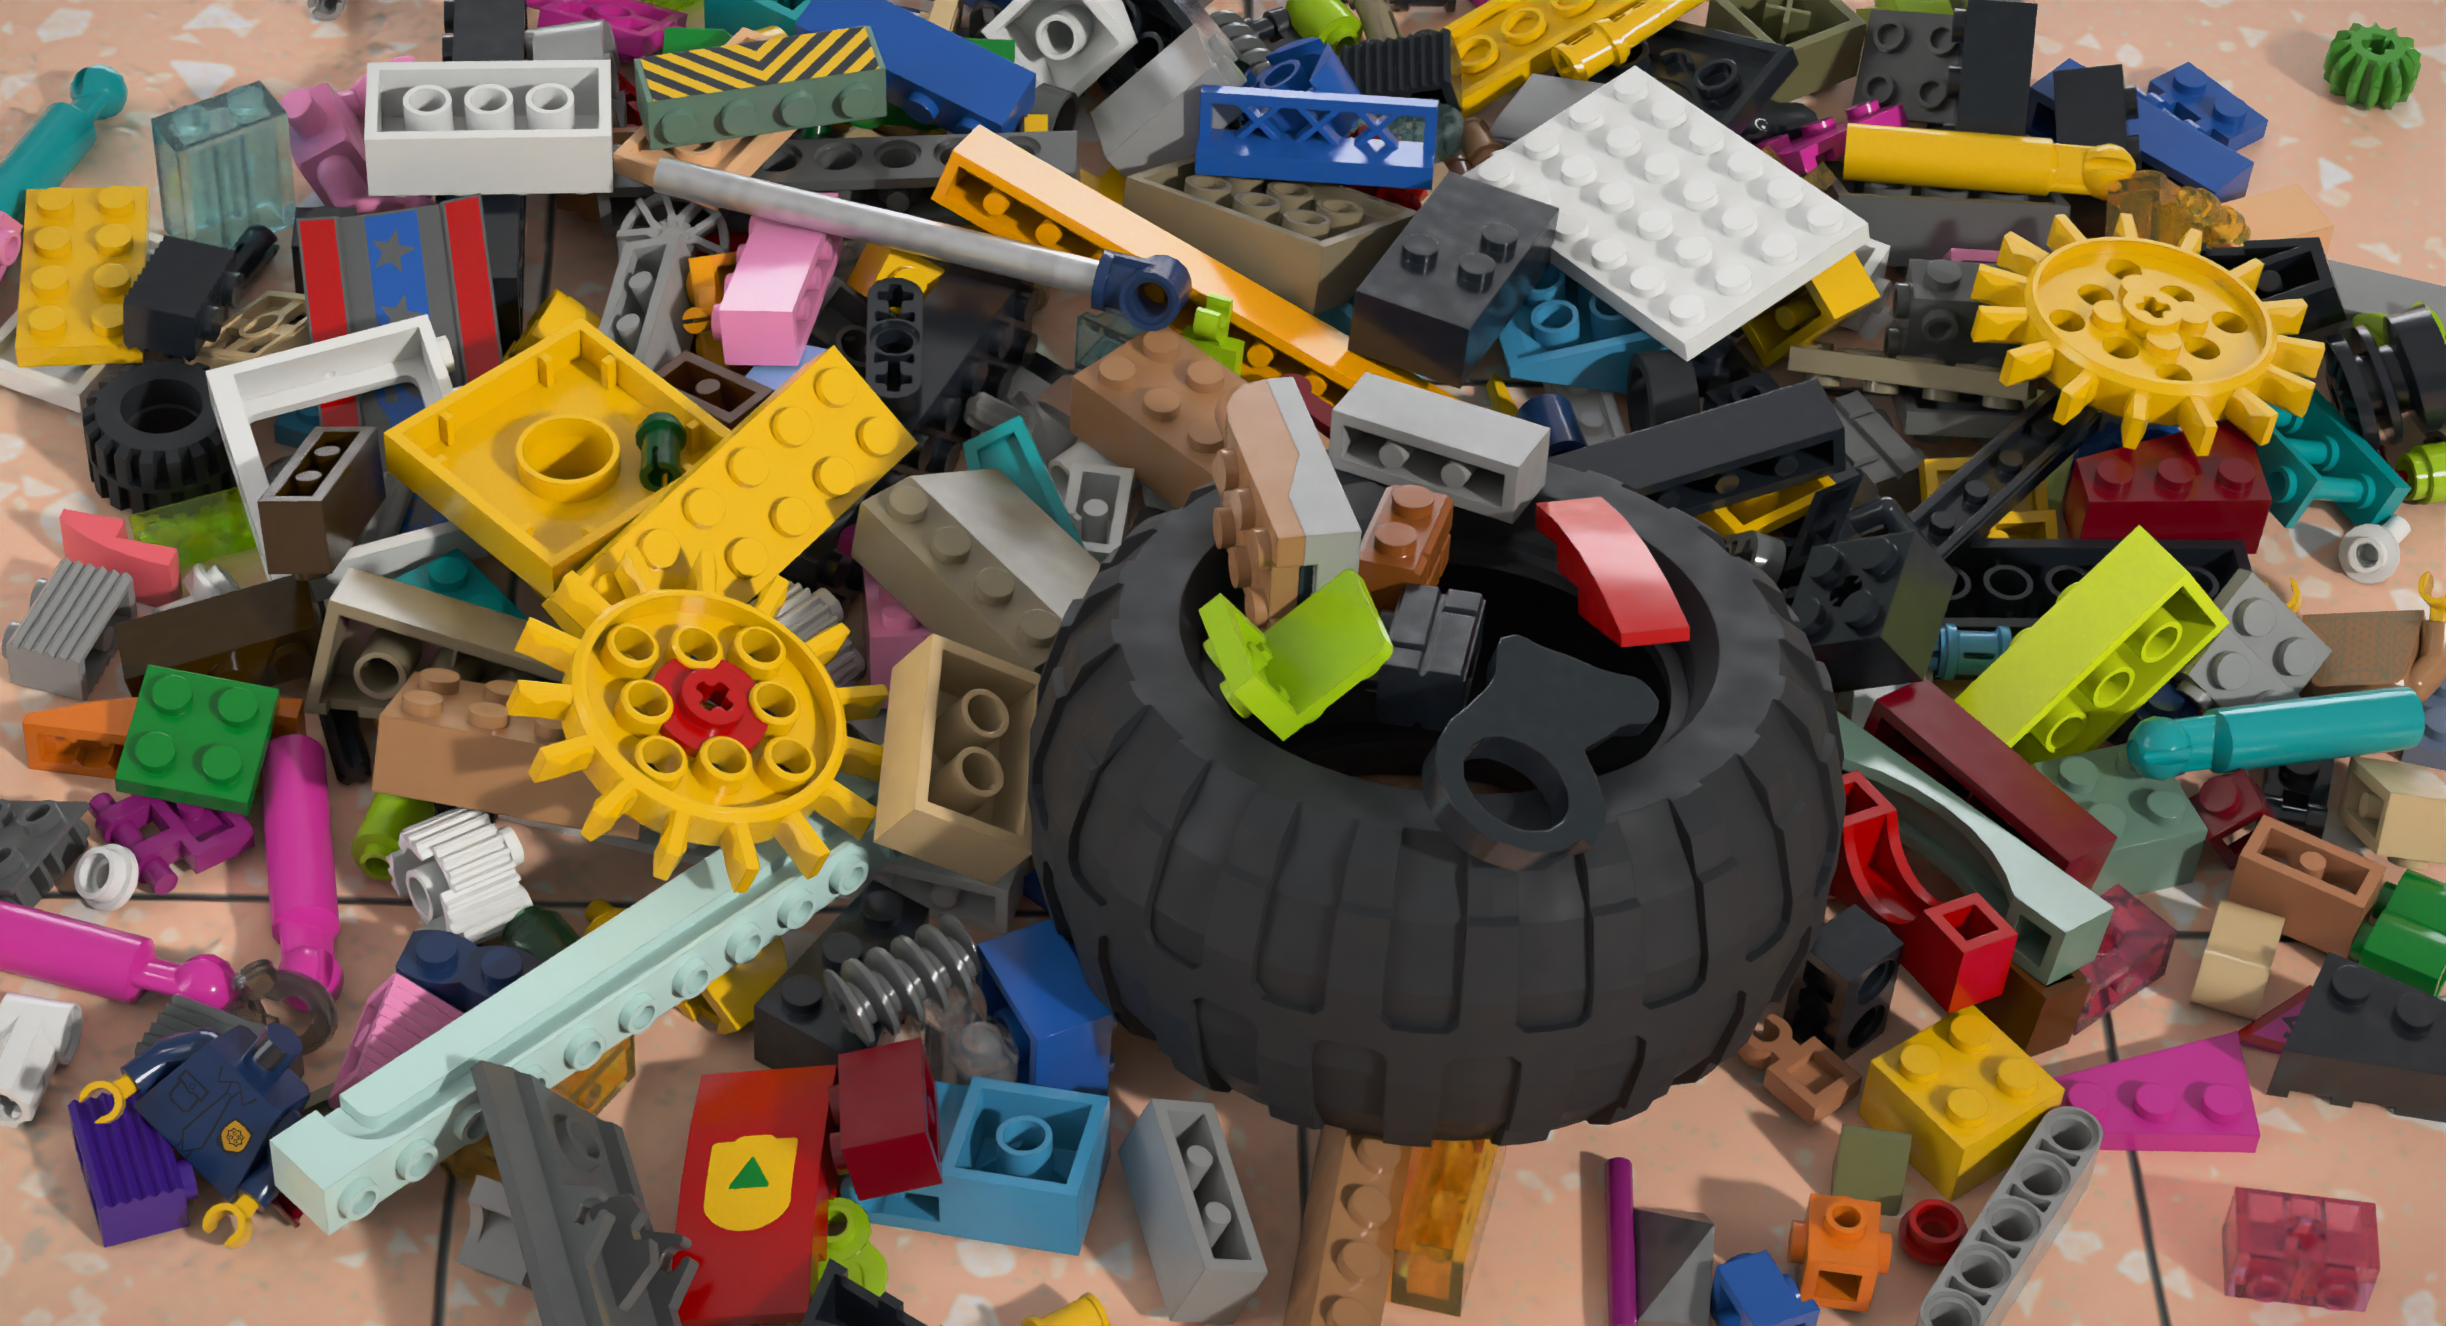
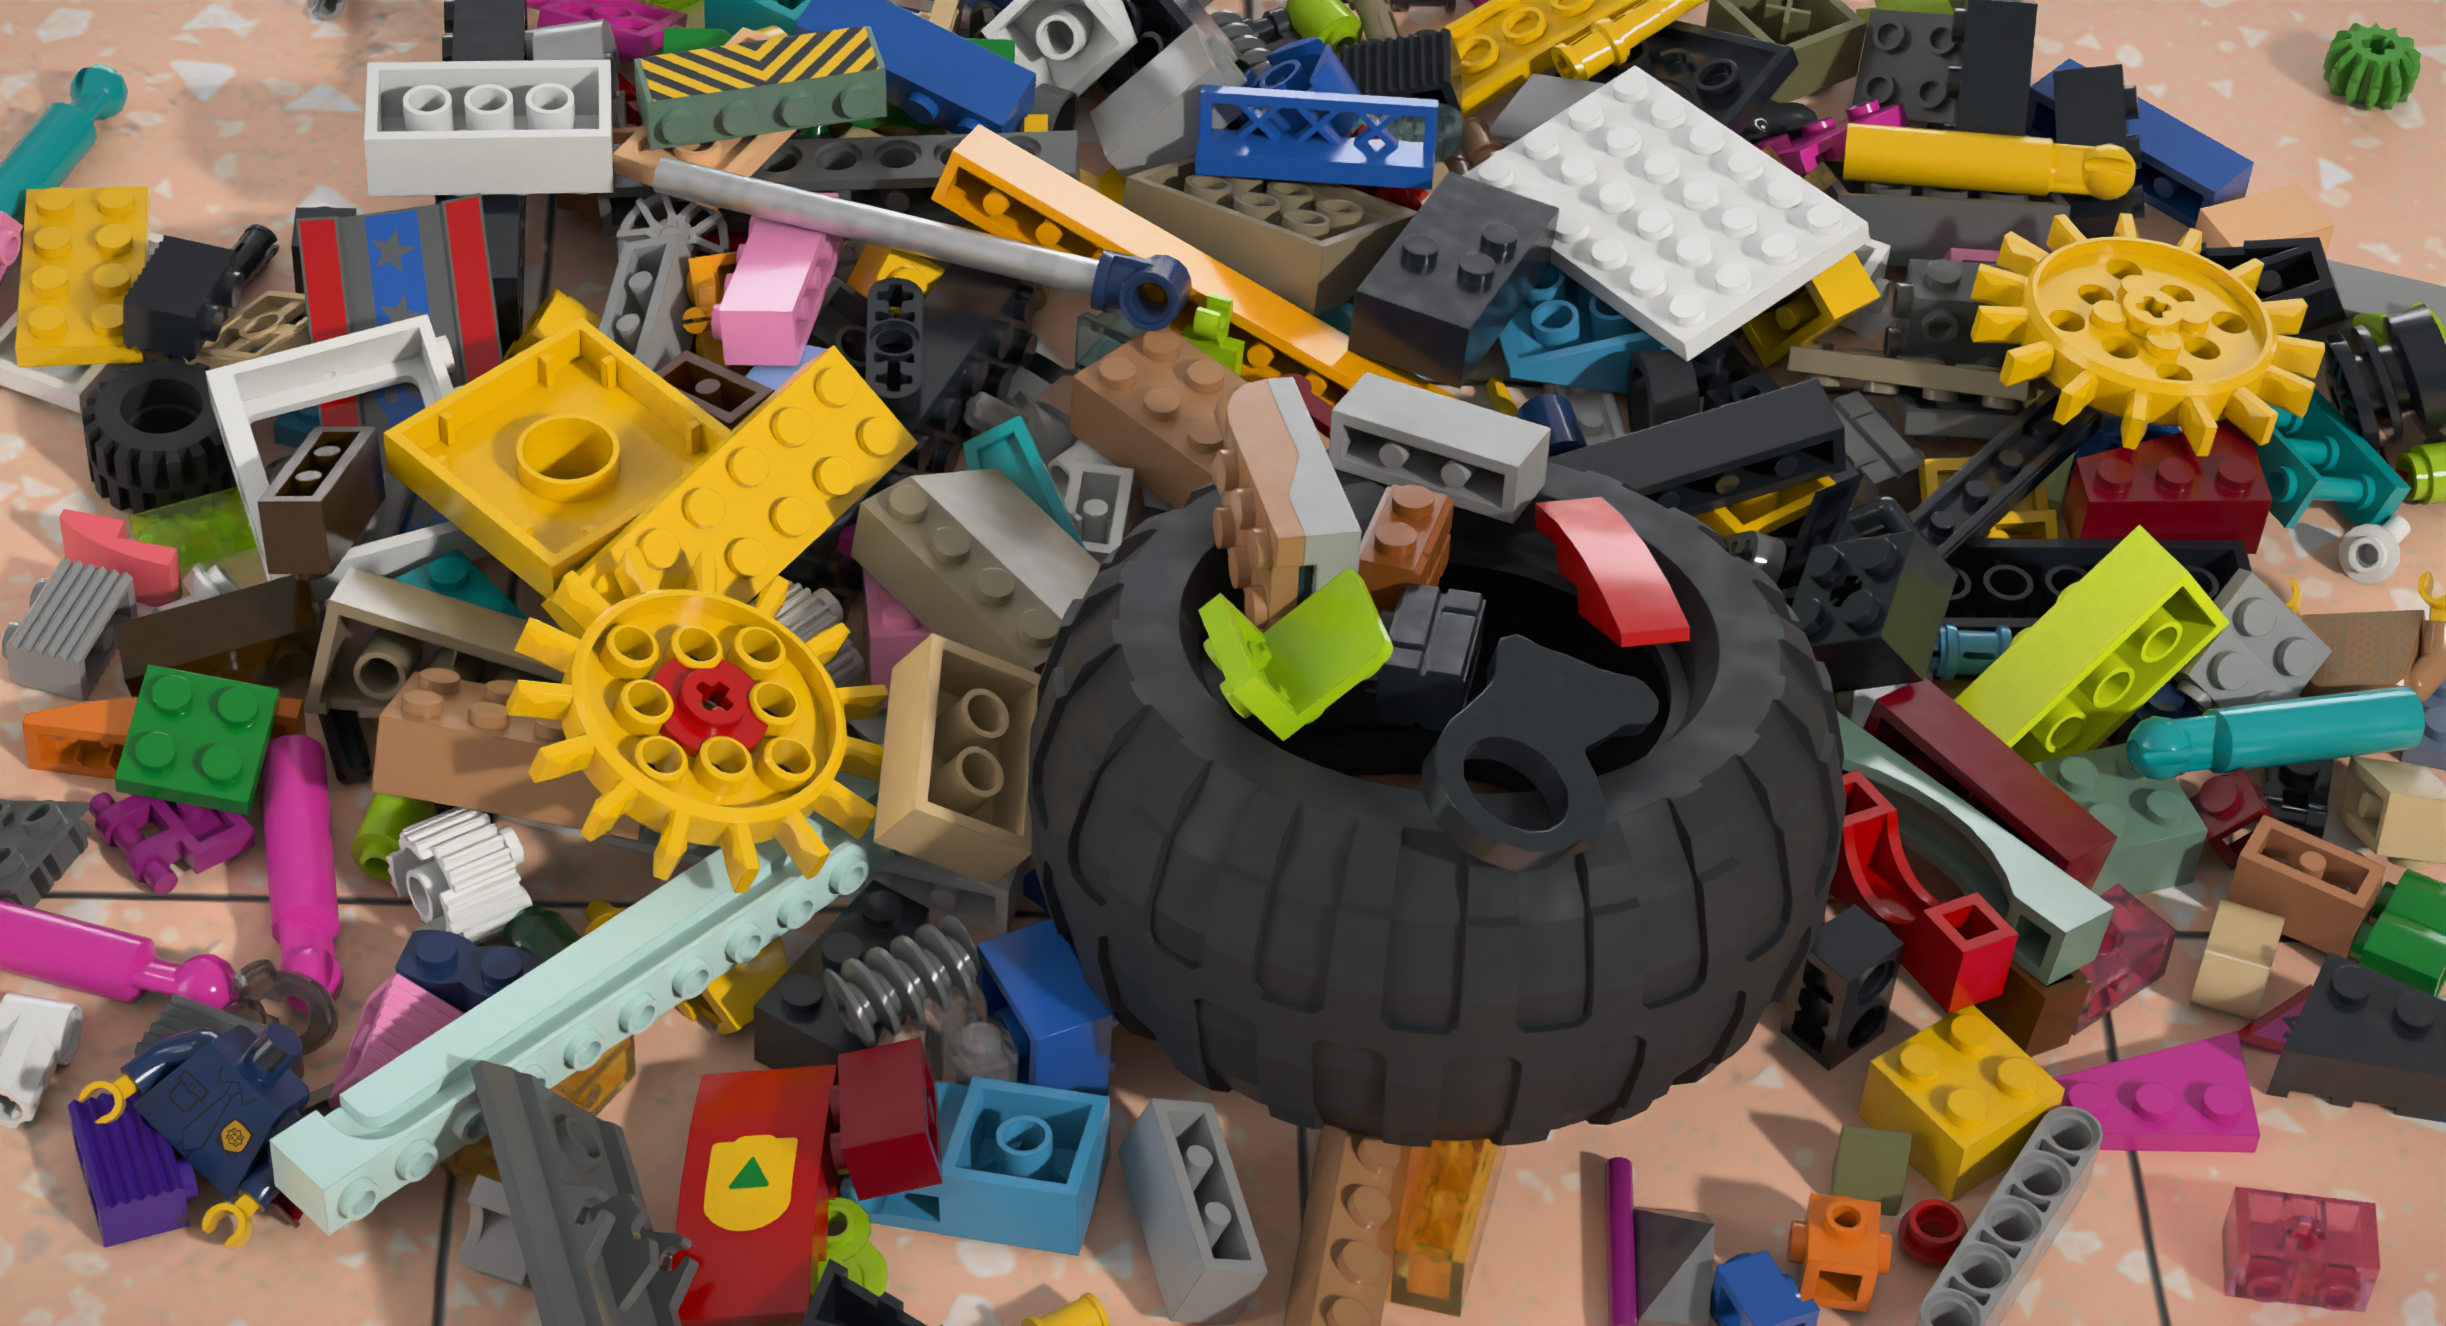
white plate [74,844,139,912] -> none
clear light blue brick [151,80,296,249] -> none
bright pink torso [276,55,435,215] -> none
dark green pin [635,412,687,492] -> none
nougat plate [1738,1013,1863,1127] -> none
clear yellow brick [2105,170,2251,248] -> none
blue plate [2137,61,2268,152] -> none

